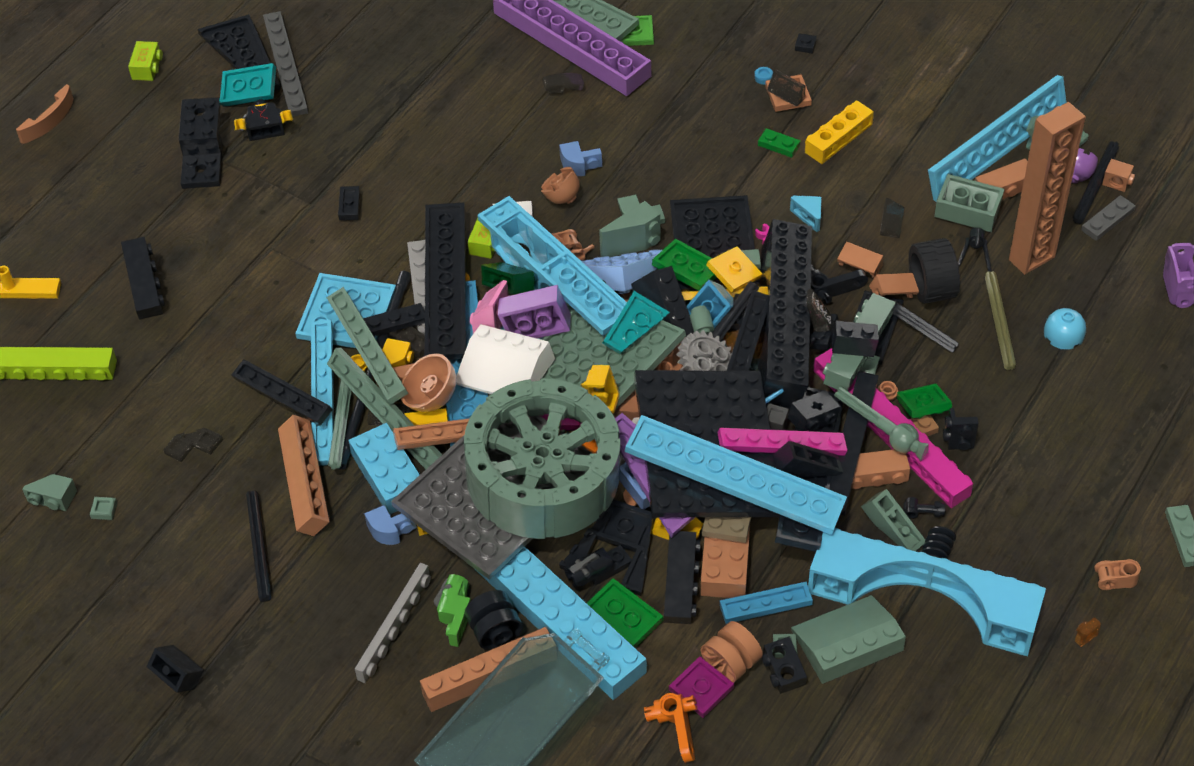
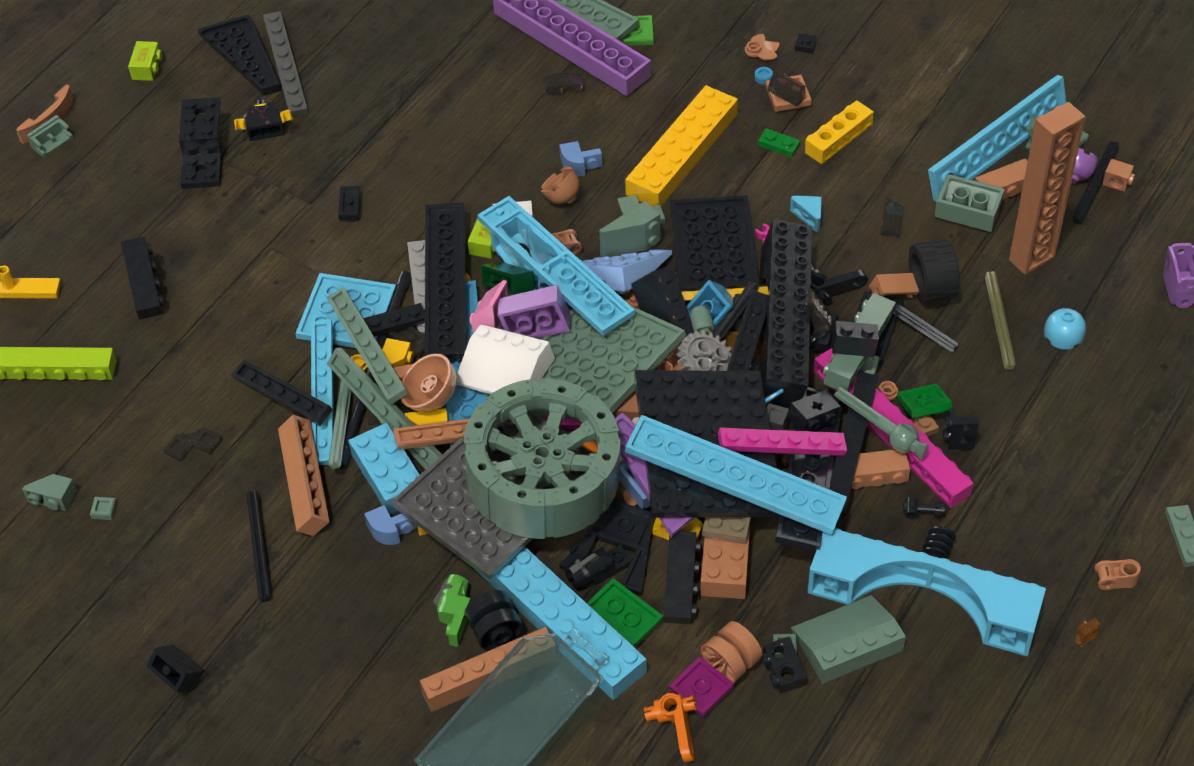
teal plate [220,63,276,107] -> none
light grey plate [355,563,431,683] -> none
nougat hand [571,244,595,260] -> none
yellow window [581,365,620,413] -> none
teal wing [602,291,670,354] -> none
green plate [652,239,716,291] -> none
yellow plate [706,247,763,293] -> none
dark azure plate [720,582,813,624] -> none
sand green tile [741,249,761,269] -> none
black slope [773,441,843,477] -> none
nougat hinge [837,242,883,278] -> none
sand green slope [861,489,925,551] -> none
black plant [958,228,992,272] -> none
dark grey plate [1081,195,1136,241] -> none
none -> sand green hinge [27,115,73,158]
none -> yellow brick [625,85,738,206]
none -> nougat plate [745,34,779,60]

